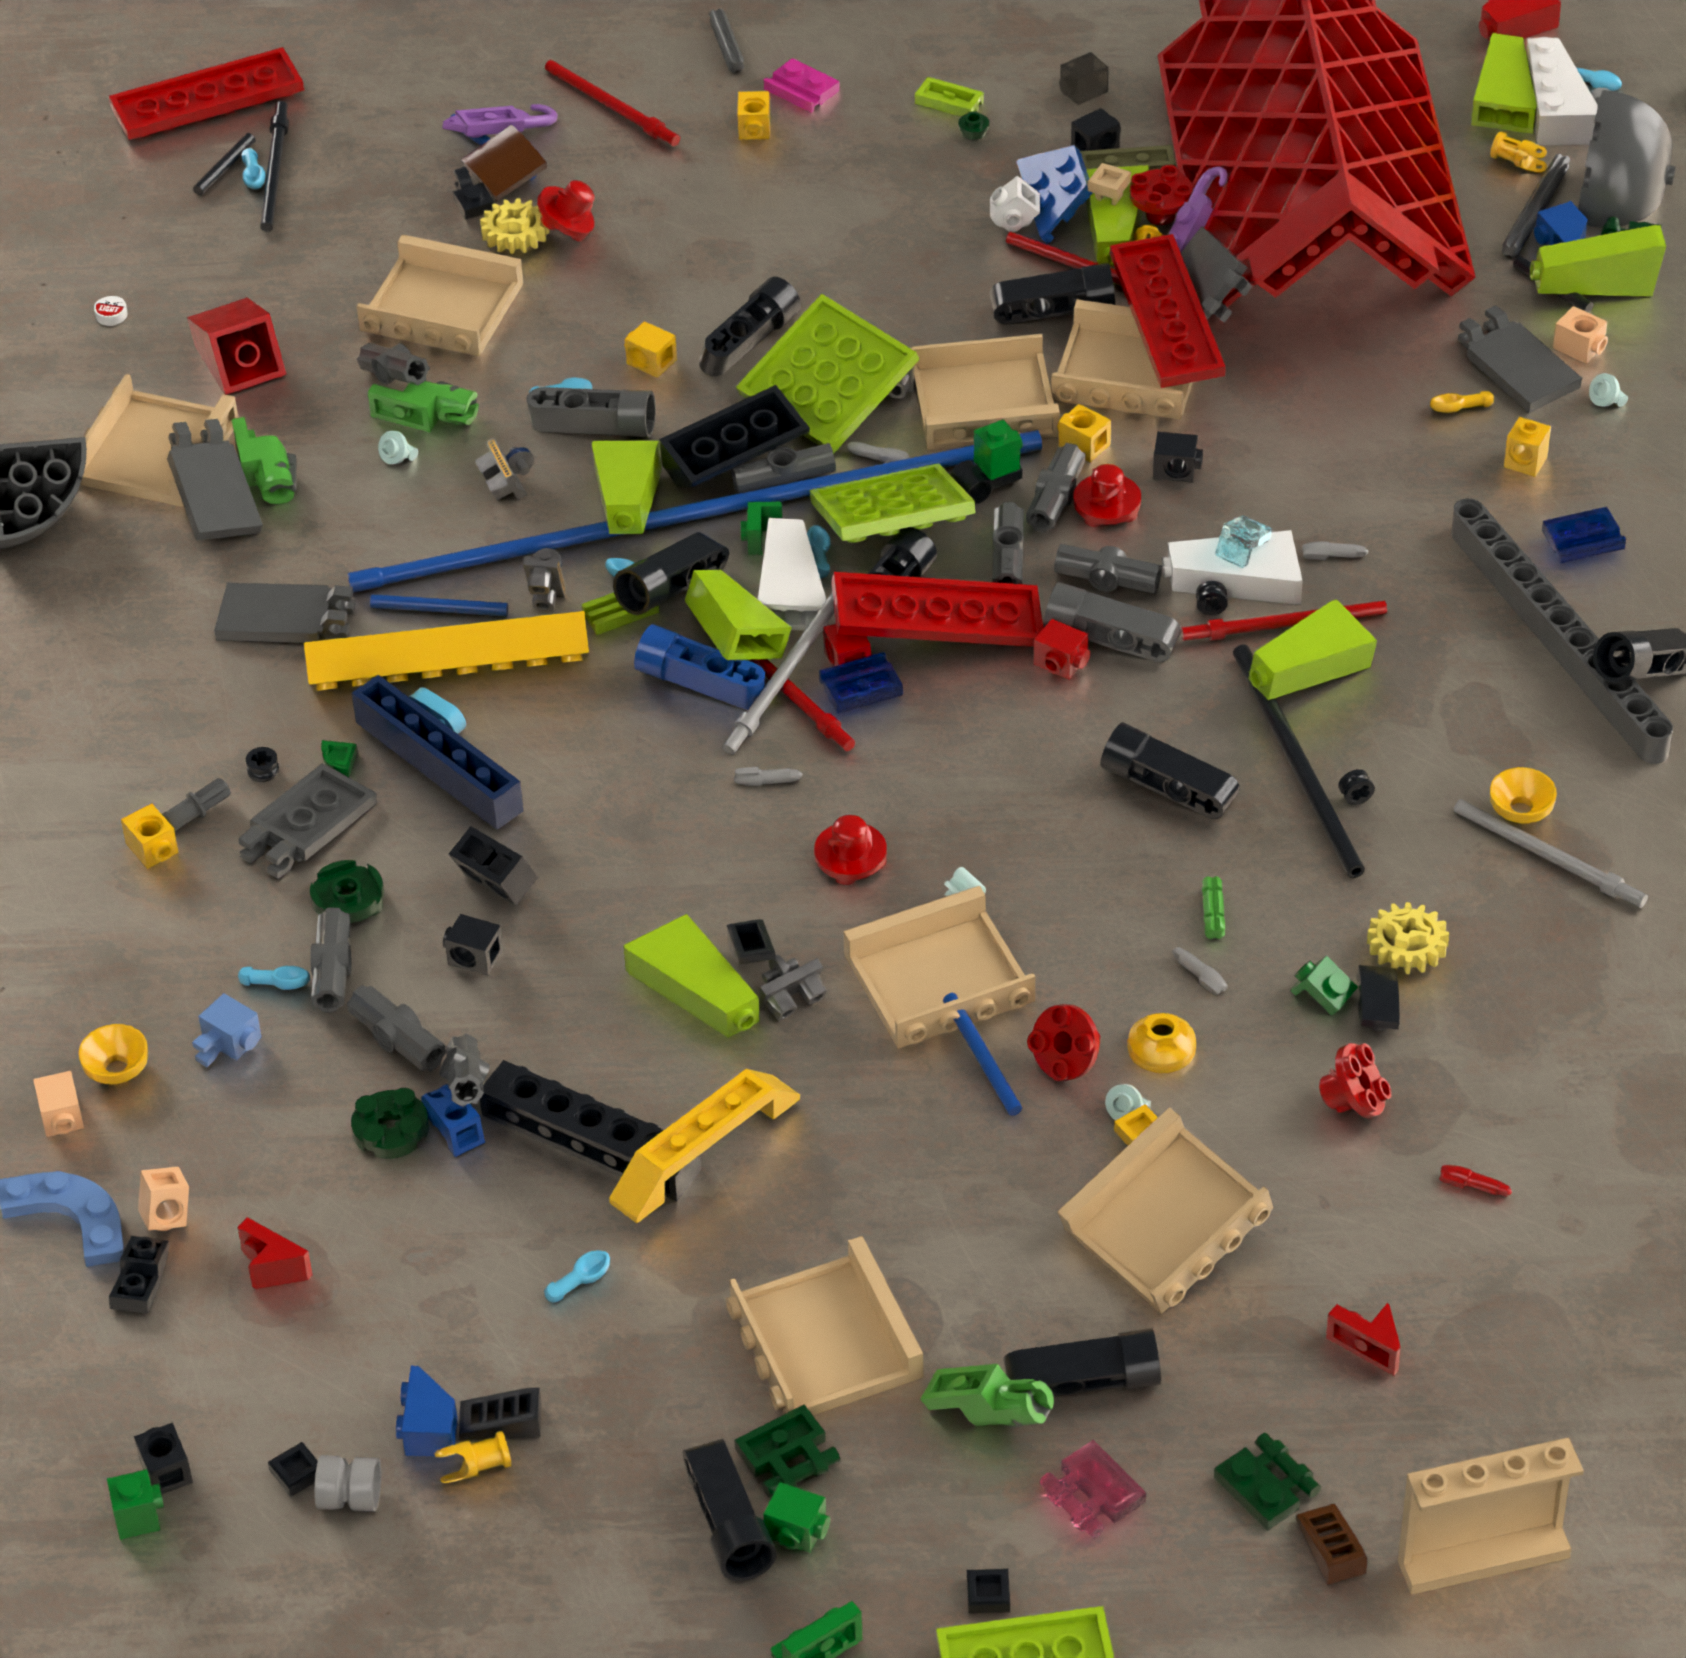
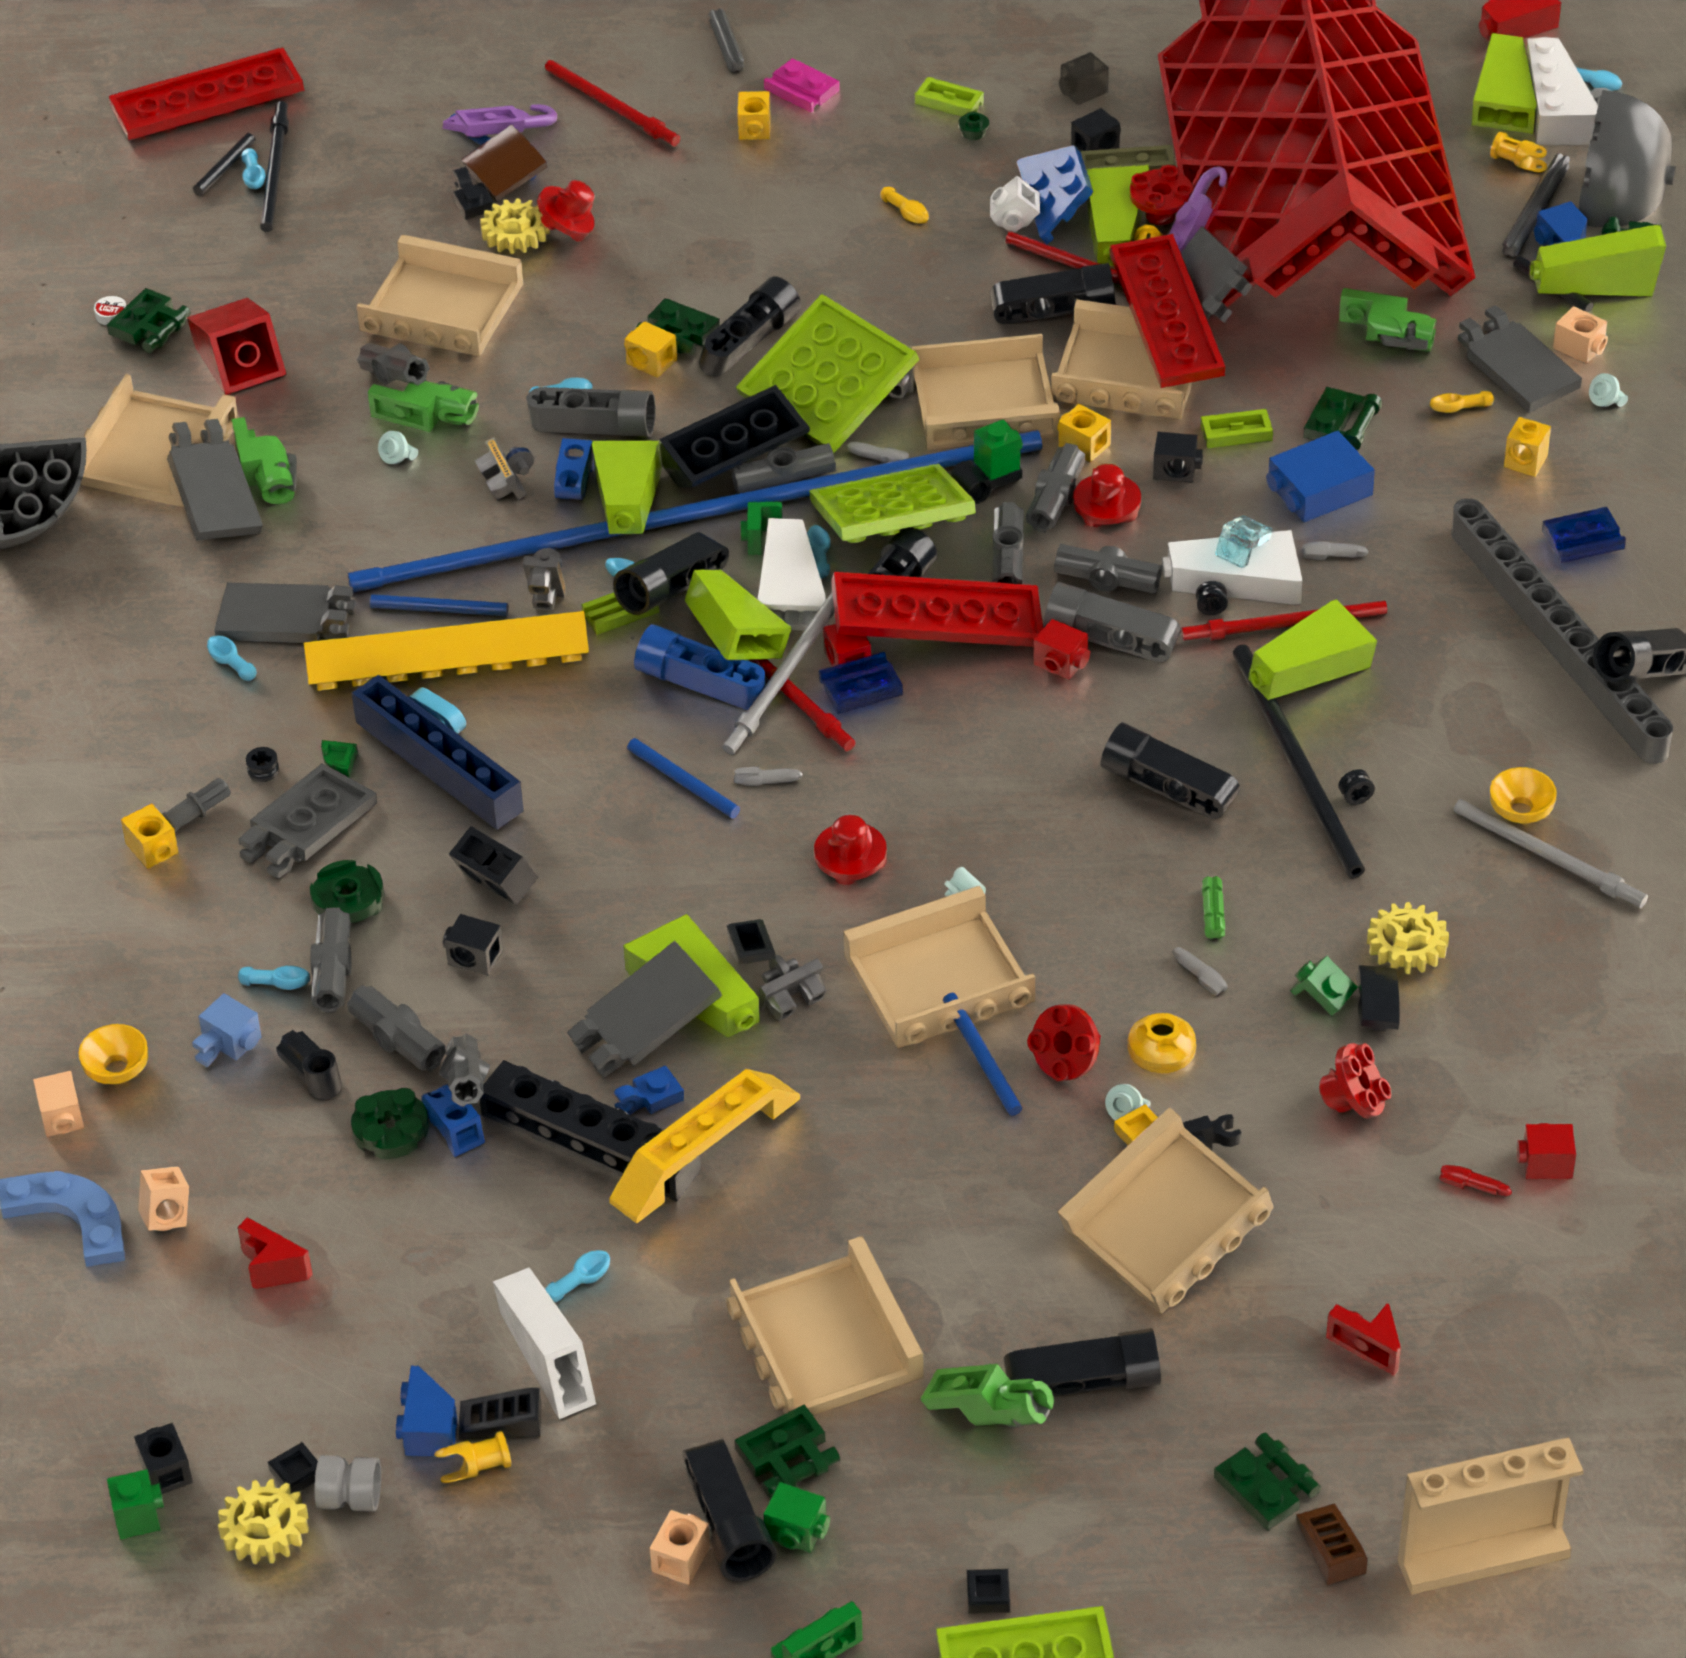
black slope [109,1236,170,1314] -> none
clear pink plate [1039,1440,1146,1538] -> none
tan tile [1088,163,1131,205] -> none
none -> dark green plate [107,288,191,353]
none -> medium azure piece [207,635,257,681]
none -> light yellow gear [218,1479,309,1564]
none -> black piece [276,1030,342,1100]
none -> white slope [493,1267,596,1419]
none -> blue leg [554,438,594,500]
none -> dark grey tile [567,941,722,1078]
none -> blue plate [614,1065,684,1115]
none -> blue bar [627,738,740,819]
none -> dark green plate [636,298,720,355]
none -> light nougat brick [649,1510,710,1585]
none -> yellow piece [880,186,929,224]
none -> black plate [1183,1114,1242,1151]
none -> lime tile [1200,409,1273,448]
none -> blue brick [1266,431,1375,523]
none -> dark green plate [1303,386,1383,450]
none -> bright green plate [1339,288,1437,353]
none -> red brick [1517,1123,1576,1179]

